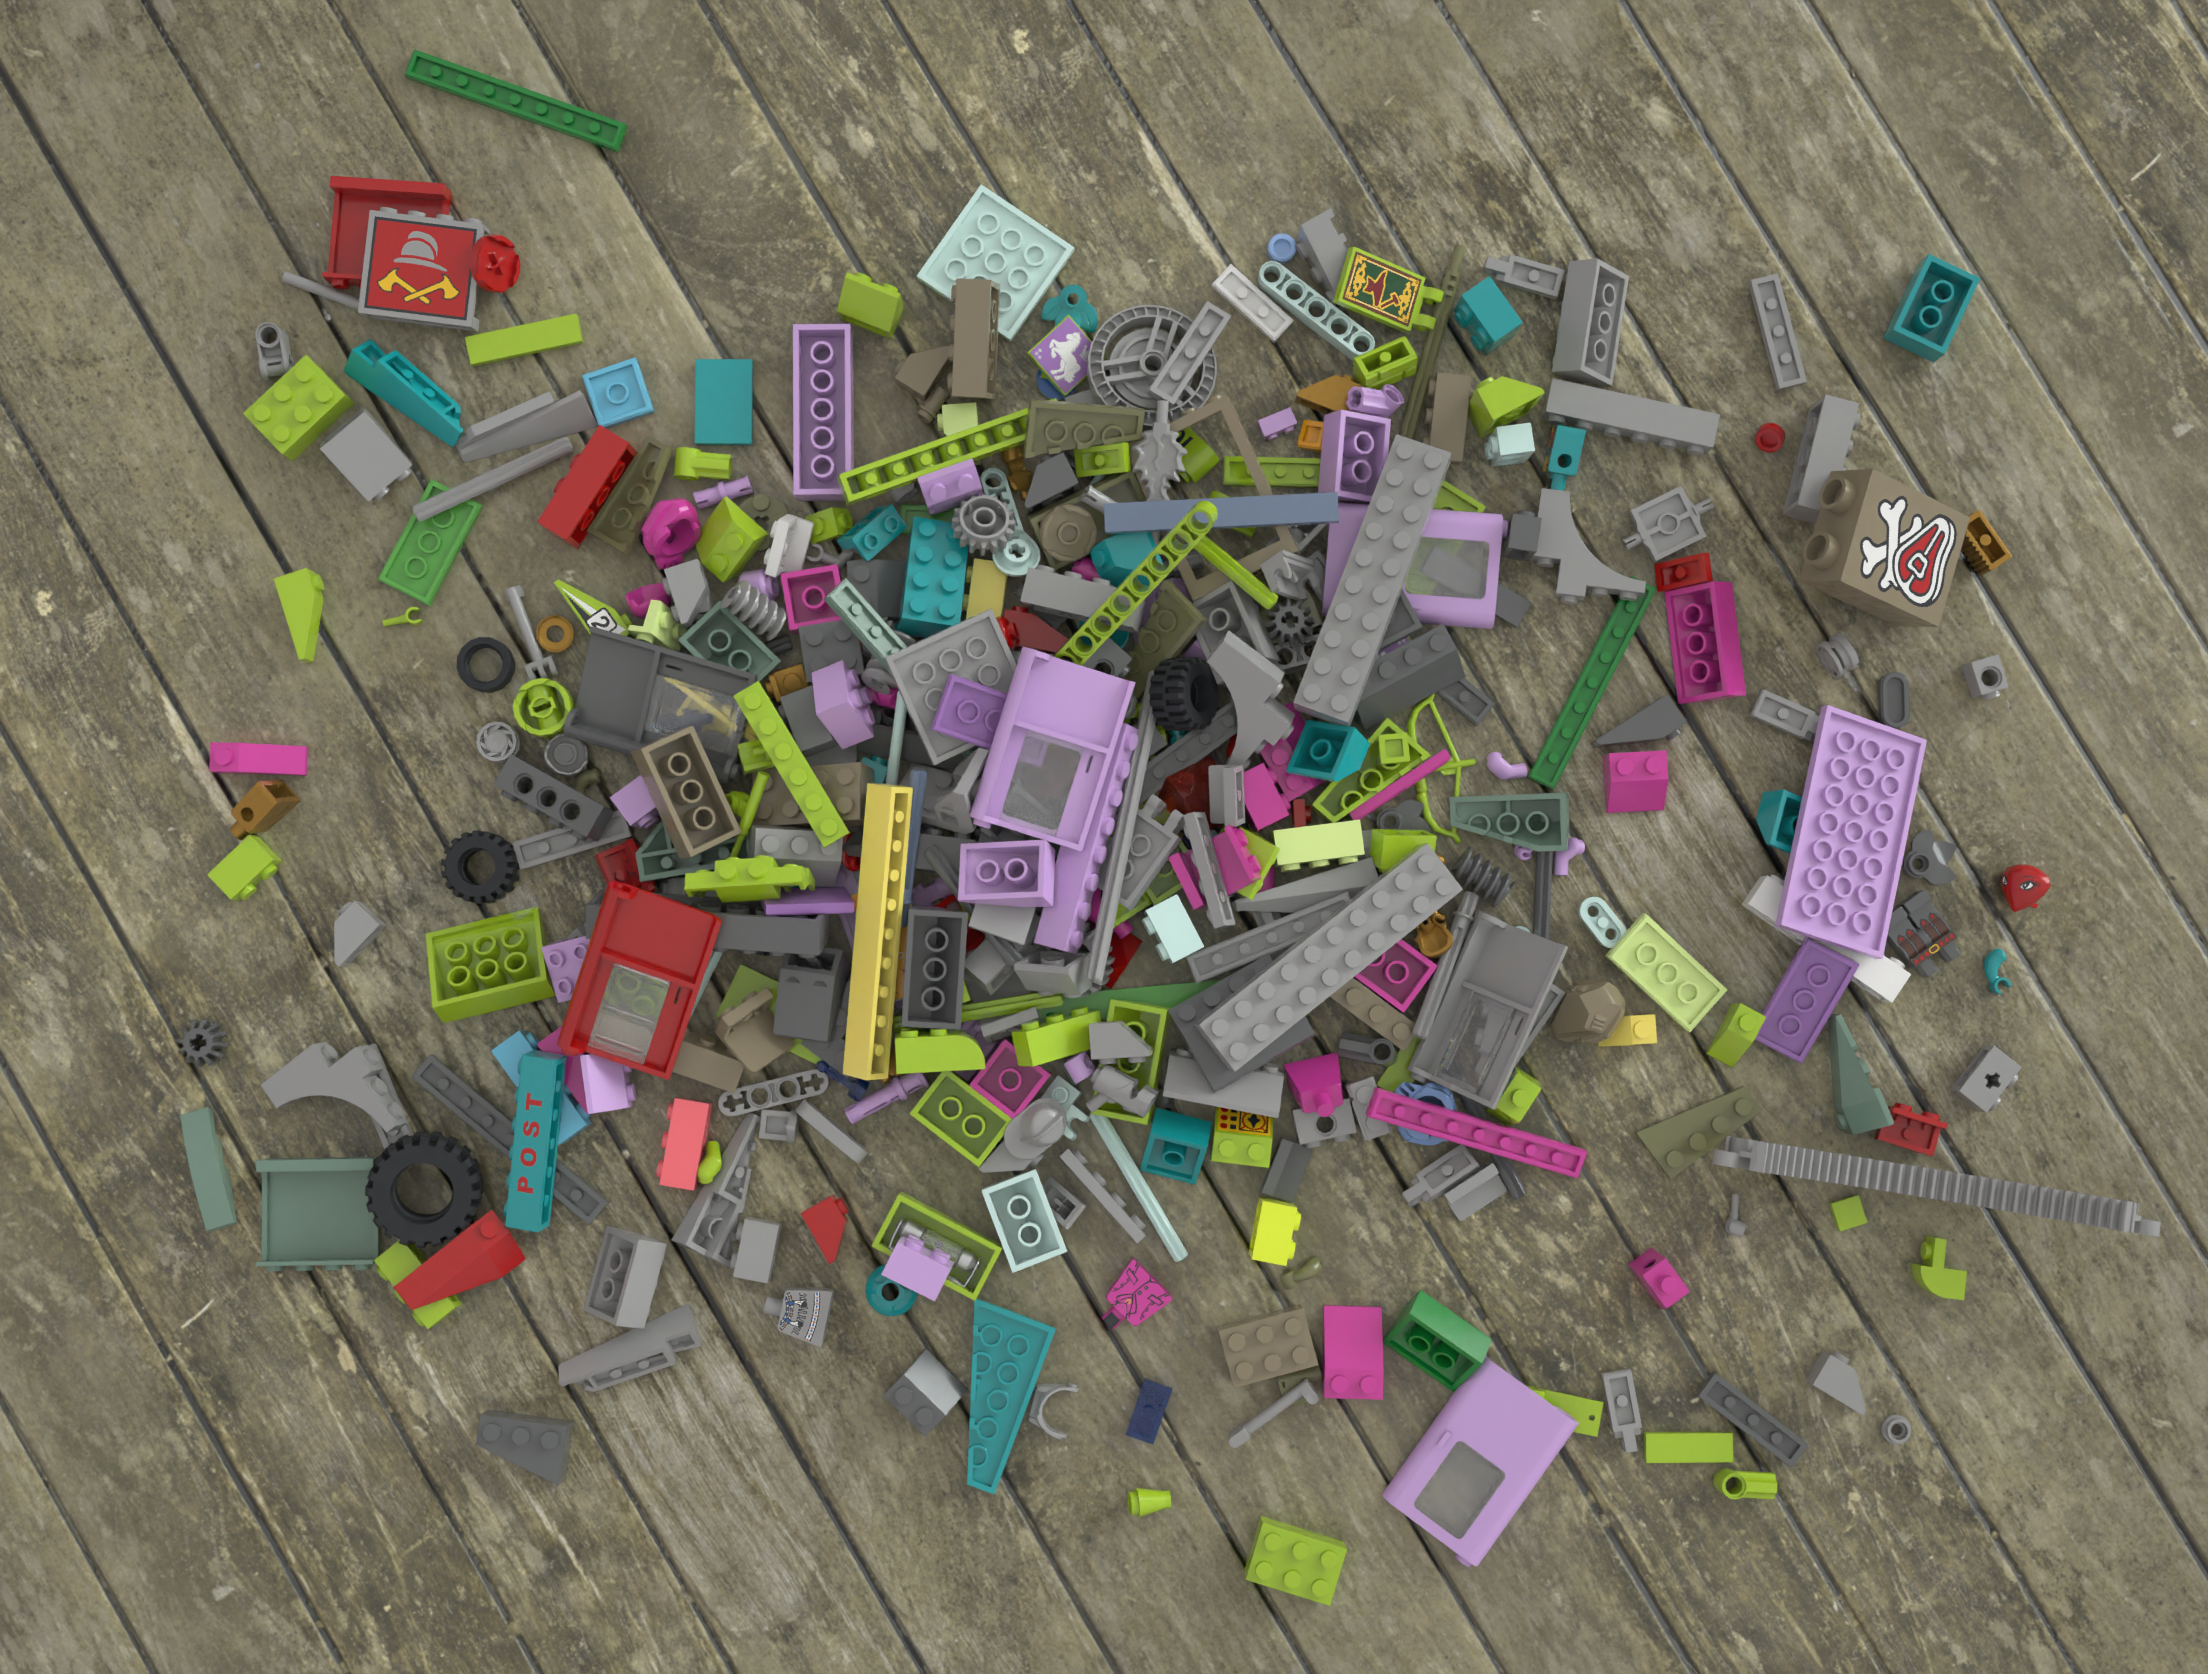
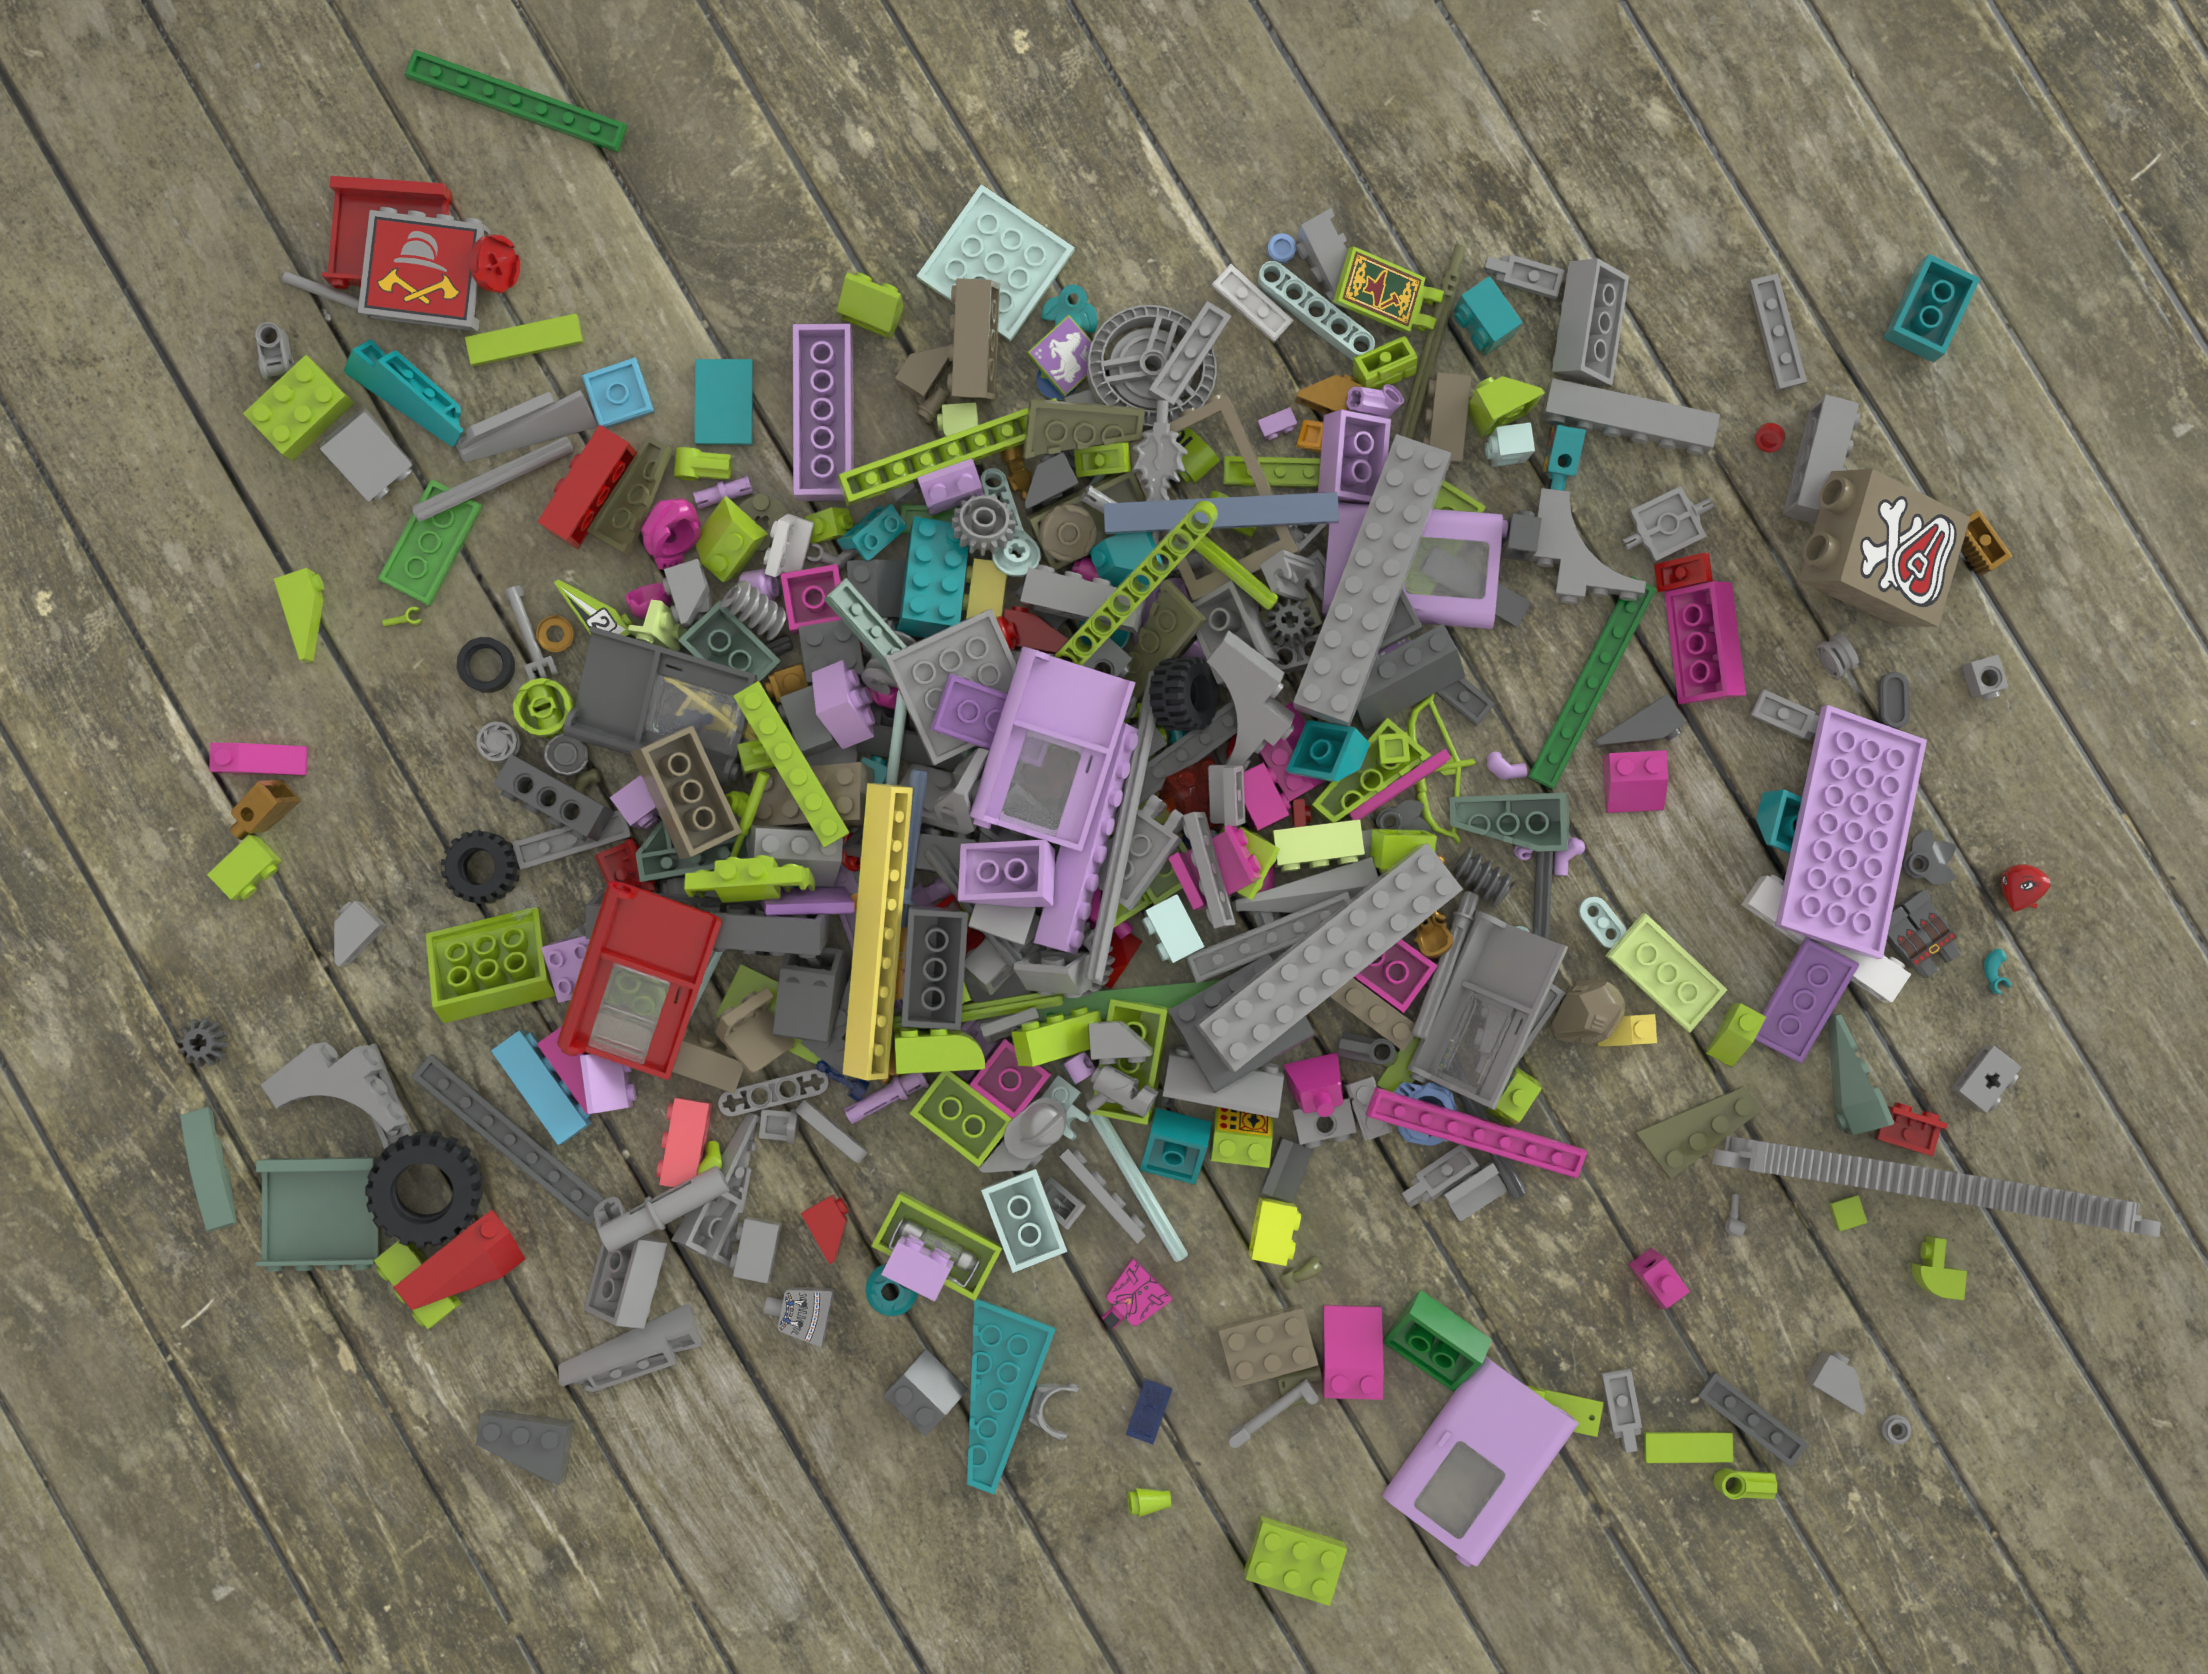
teal brick [503,1050,567,1232] -> none
none -> light grey piece [594,1165,730,1253]

